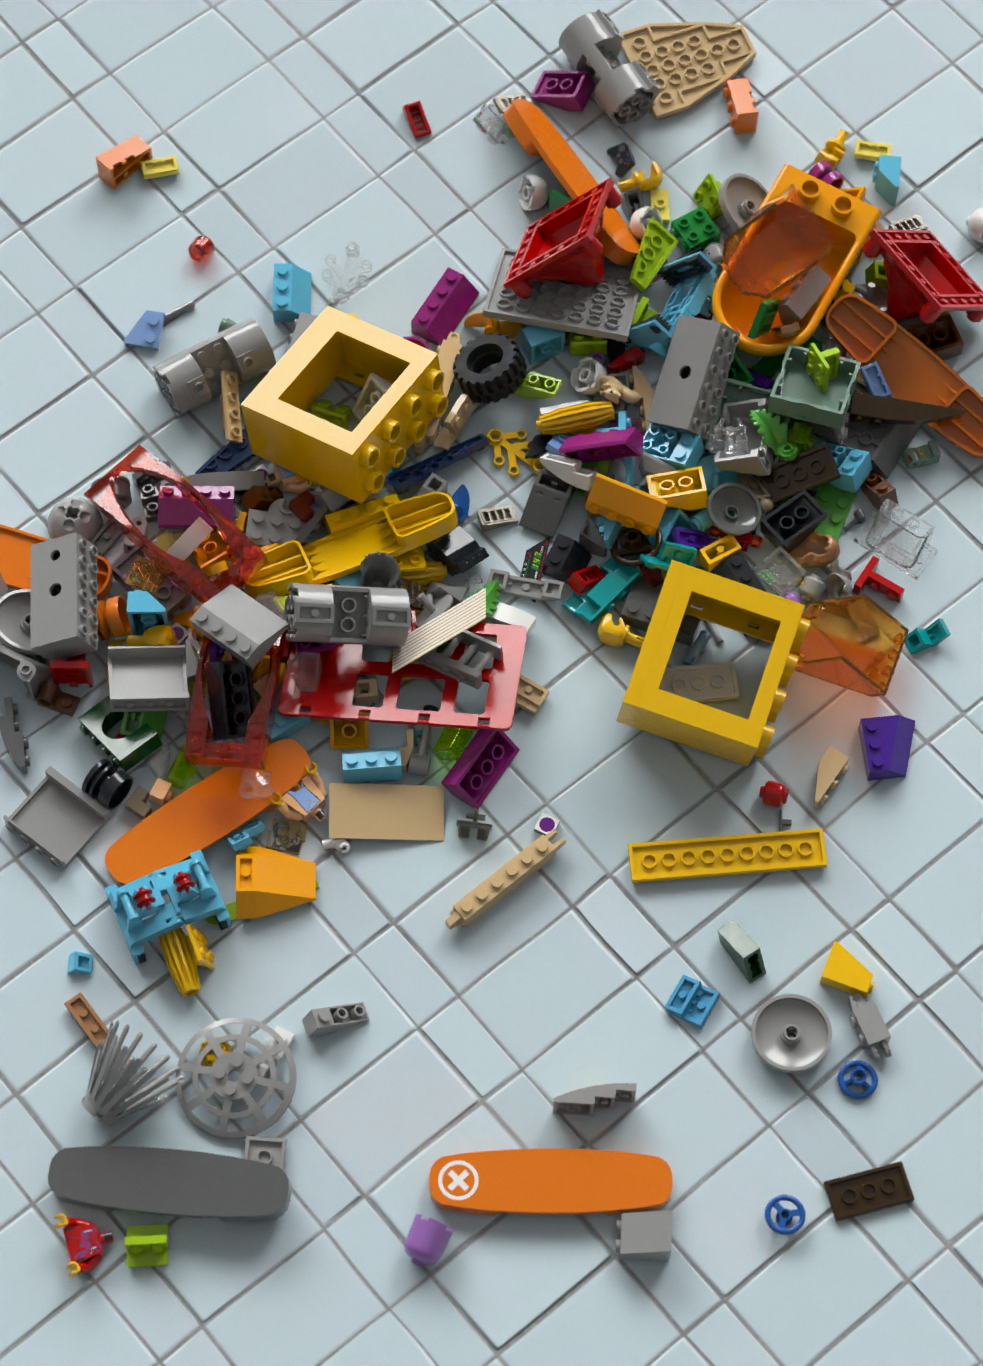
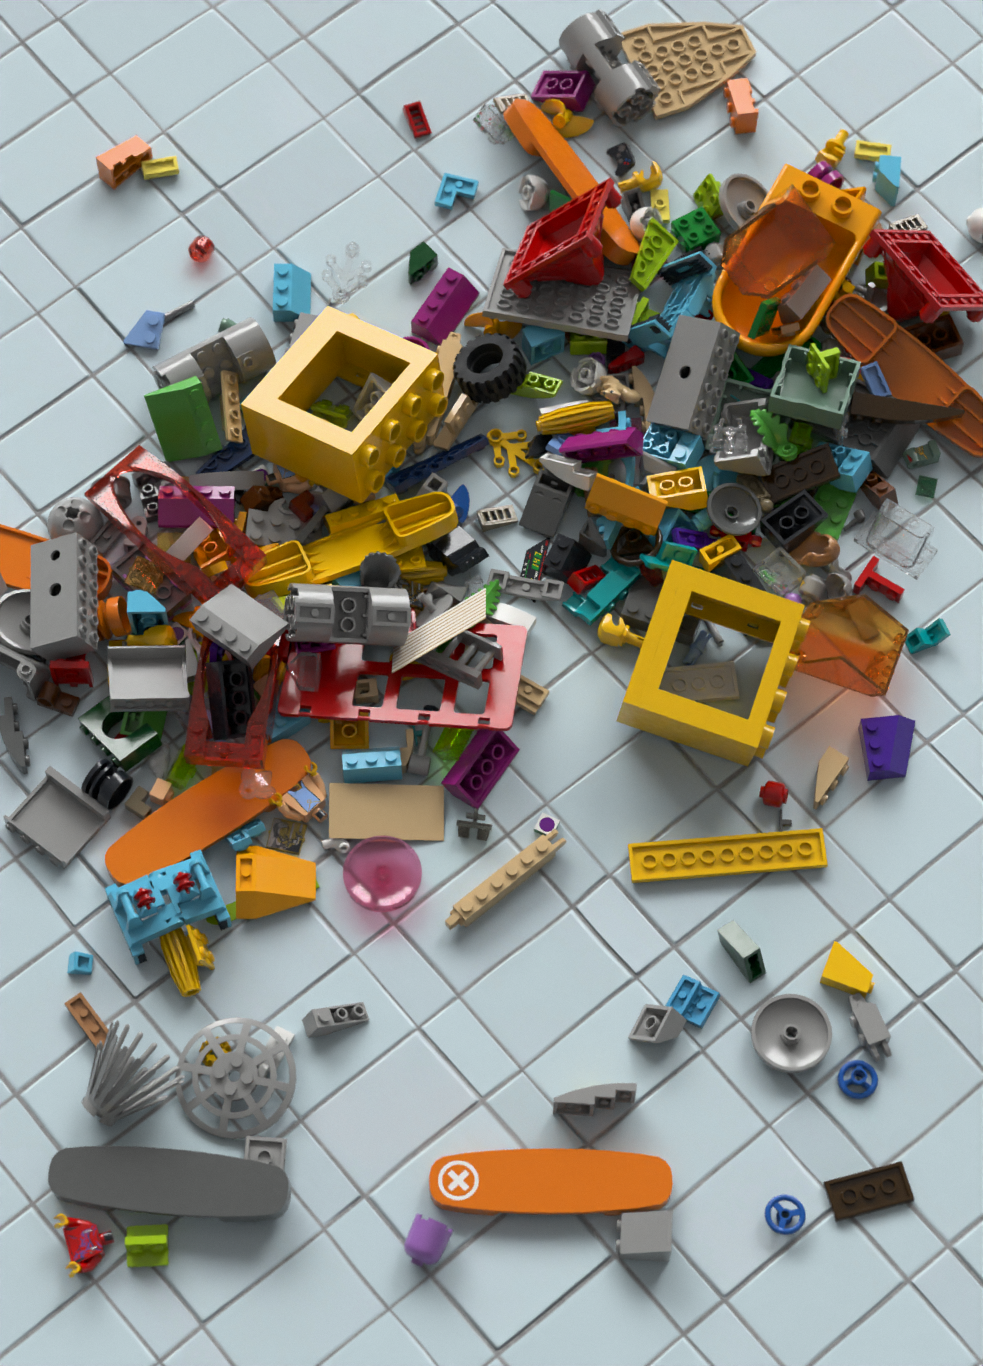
none -> bright green slope [144,376,223,462]
none -> clear pink dish [343,836,422,912]
none -> dark green slope [408,241,438,285]
none -> medium azure plate [435,173,479,210]
none -> yellow piece [541,99,594,138]
none -> light grey slope [628,1004,687,1043]
none -> clear green tile [915,475,938,498]

